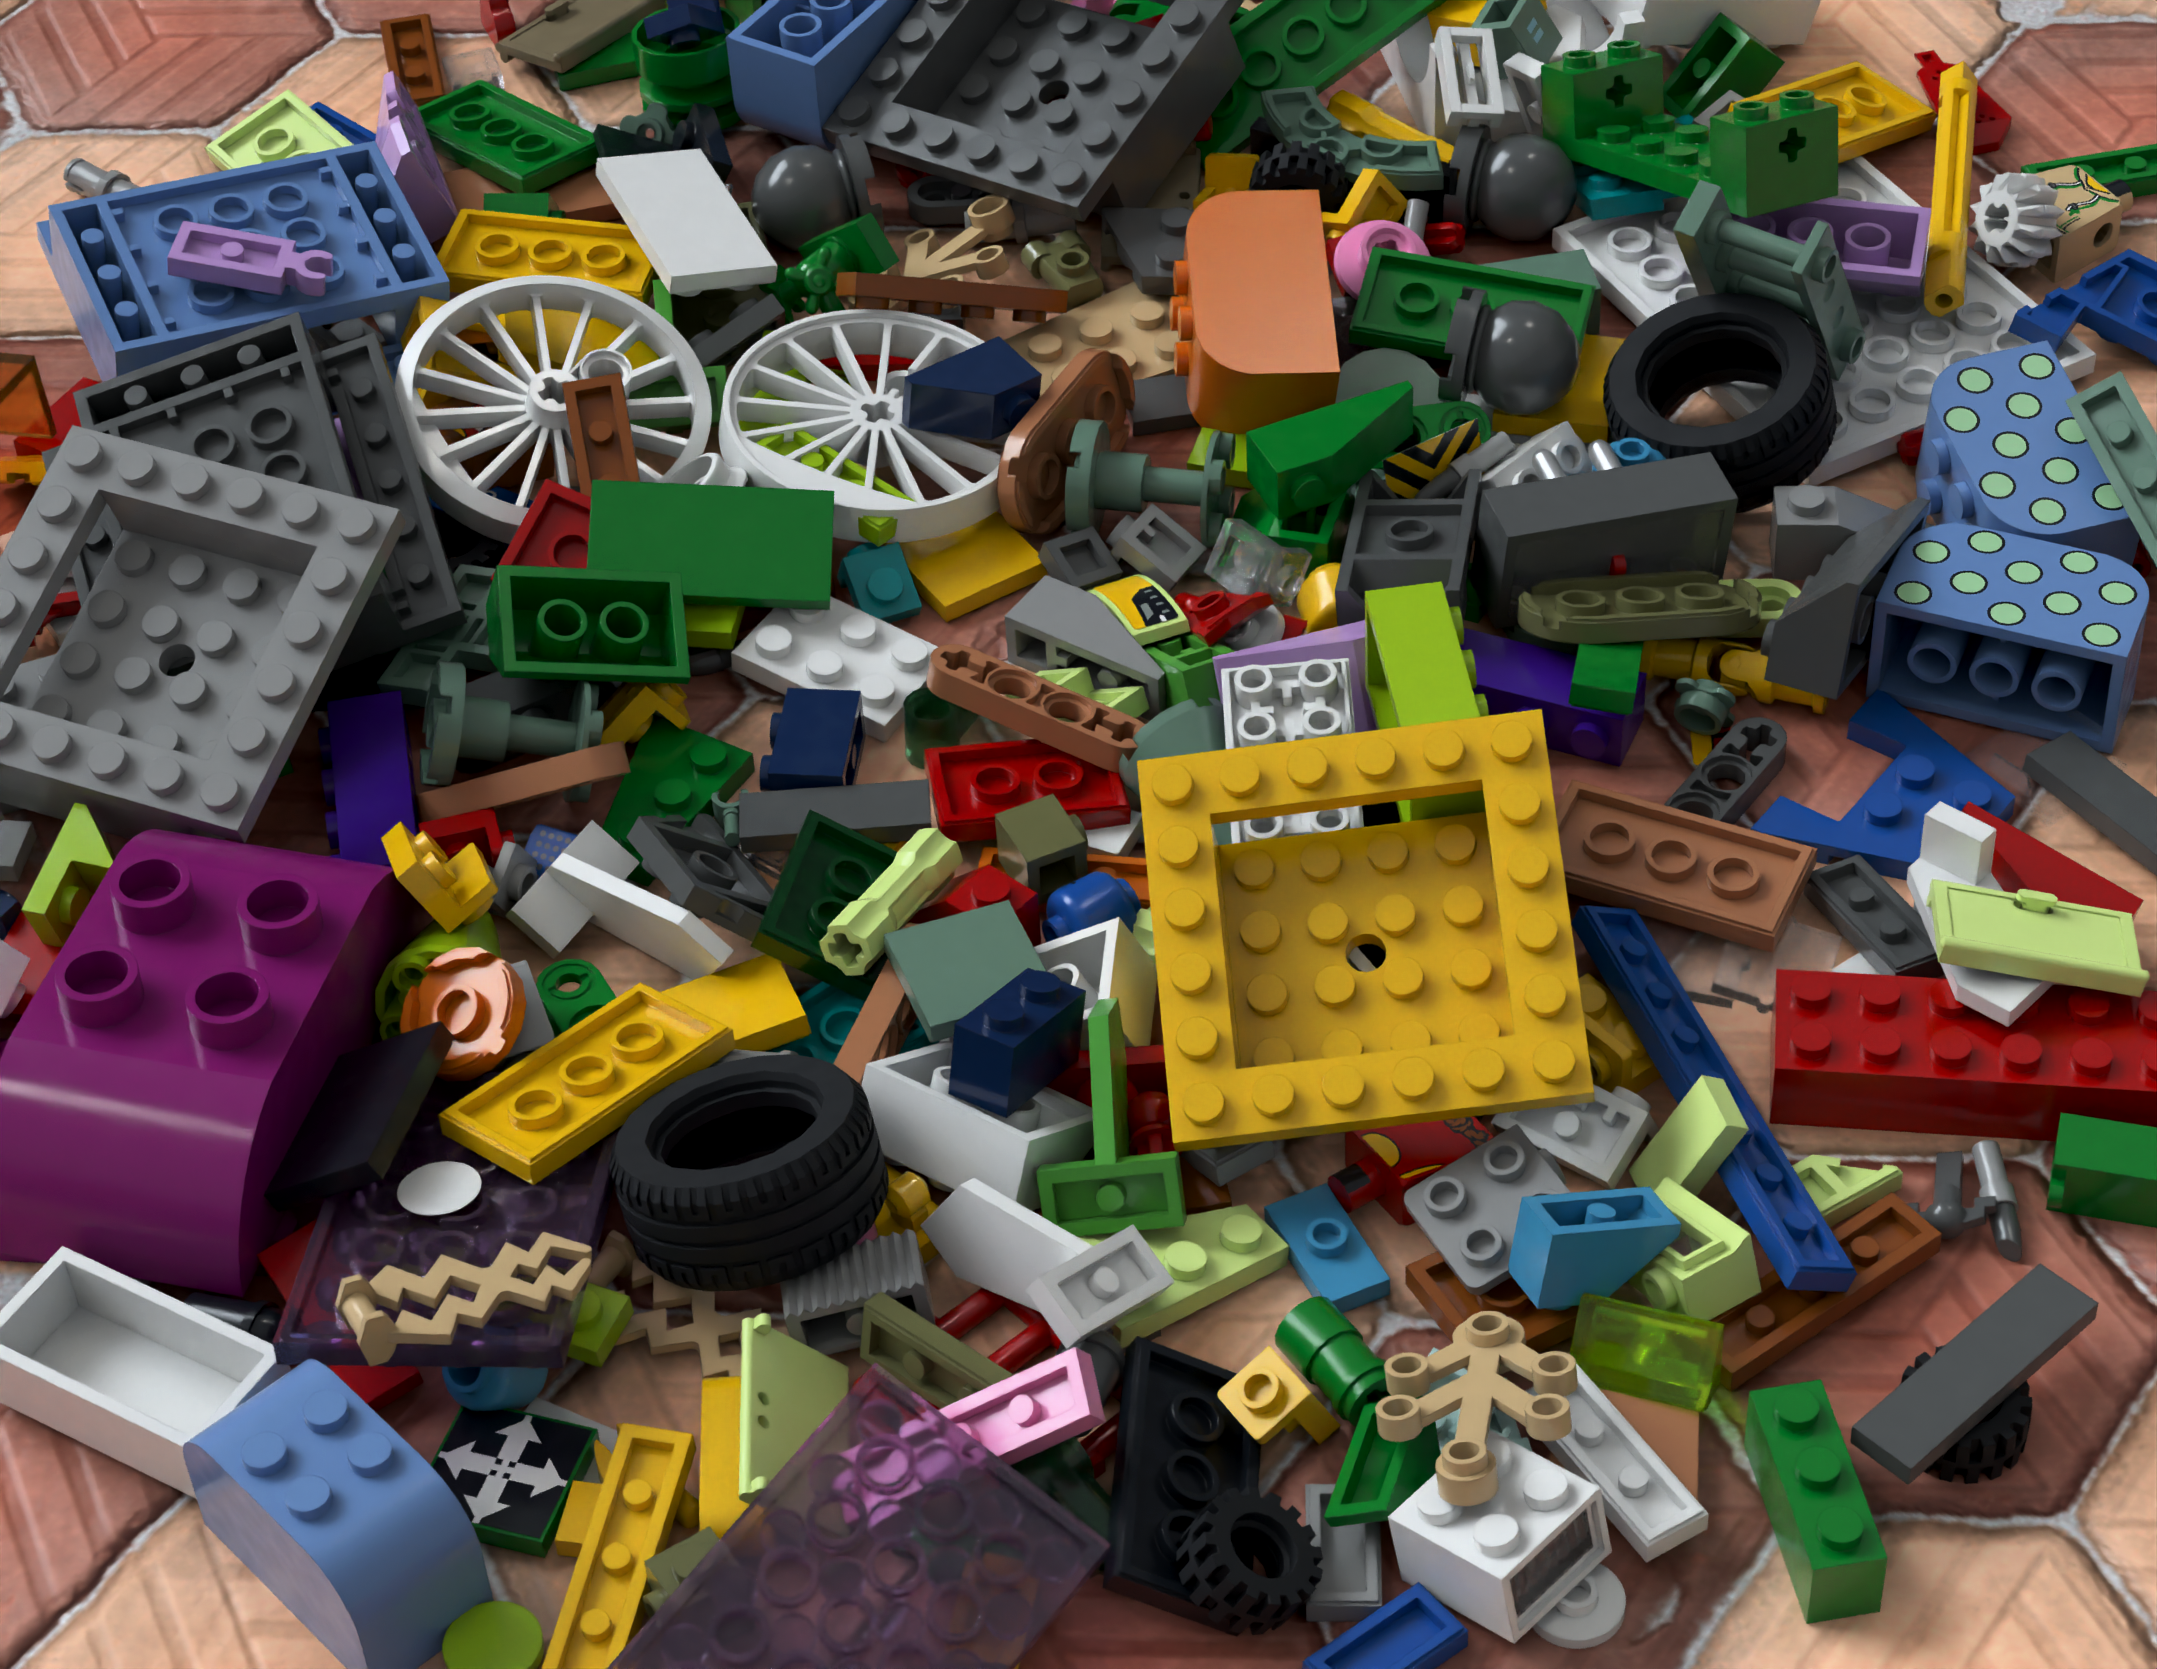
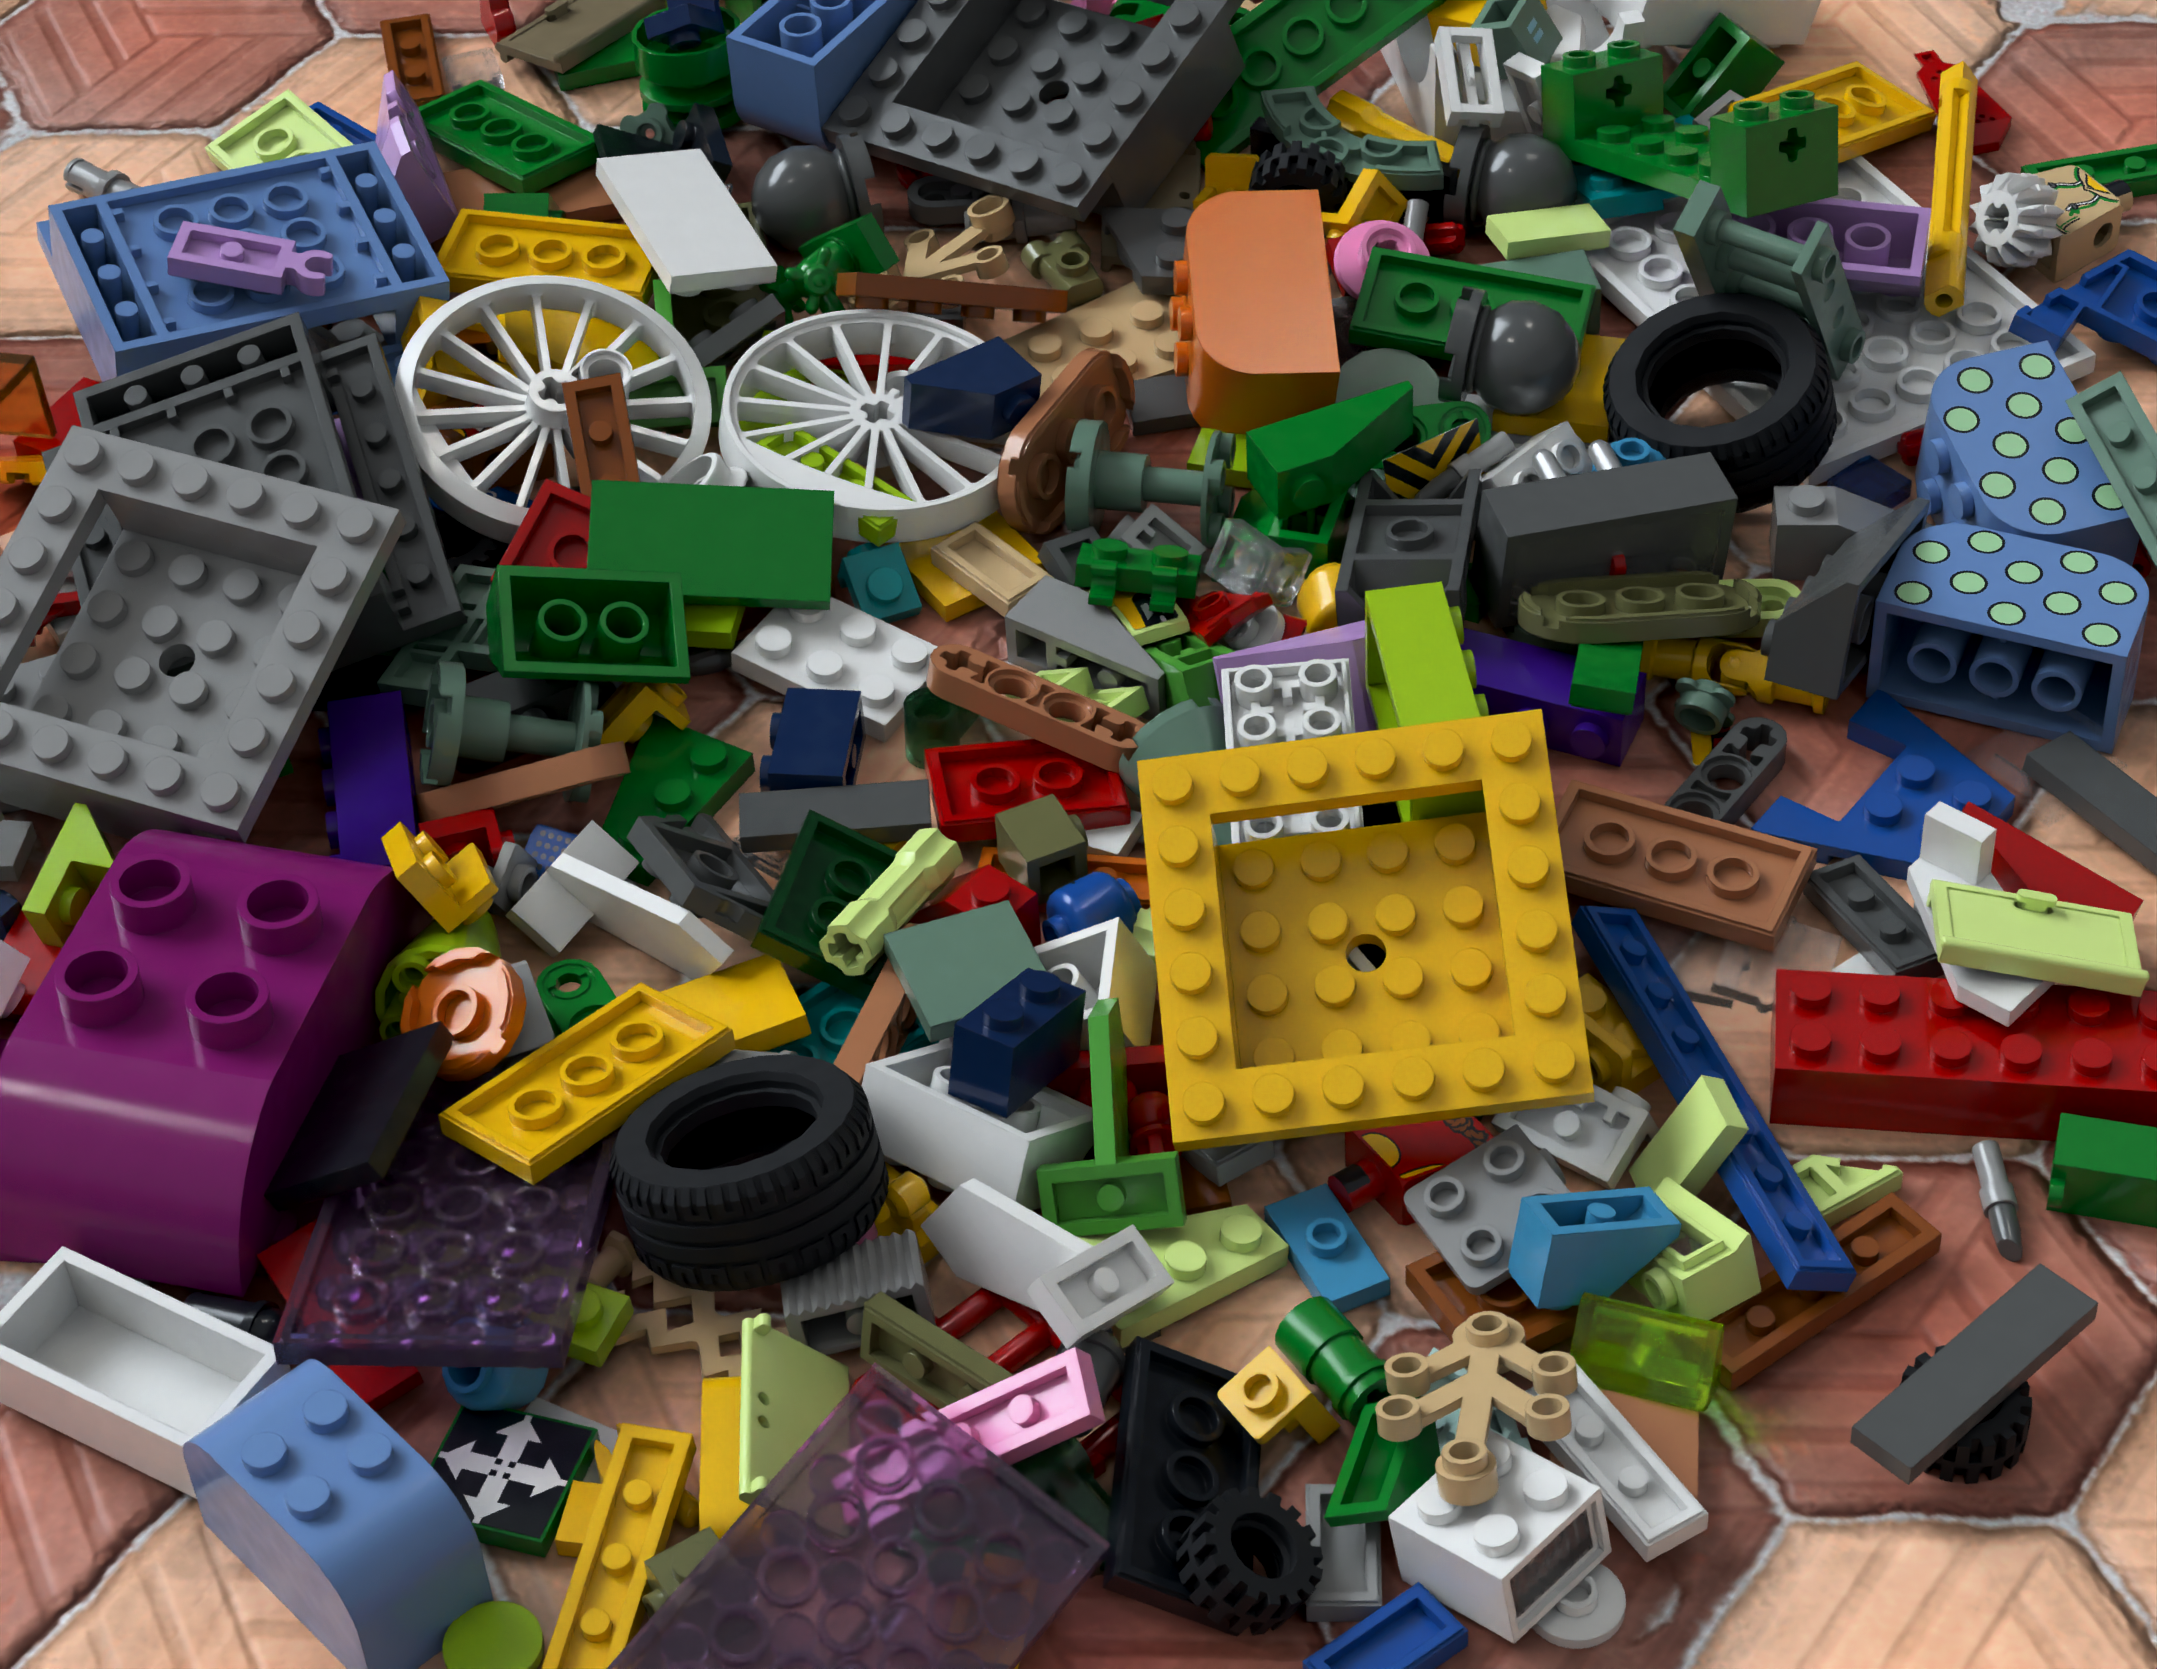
tan piece [335,1232,592,1367] -> none
white sticker [397,1161,482,1216] -> none
sand green hand [711,789,749,847] -> none
green brick [1744,1379,1888,1624] -> none
dark grey piece [1906,1151,1997,1240] -> none
none -> tan tile [931,521,1054,617]
none -> green plate [1074,538,1202,614]
none -> yellowish green tile [1485,203,1611,260]
none -> clear blue tile [1827,455,1912,509]

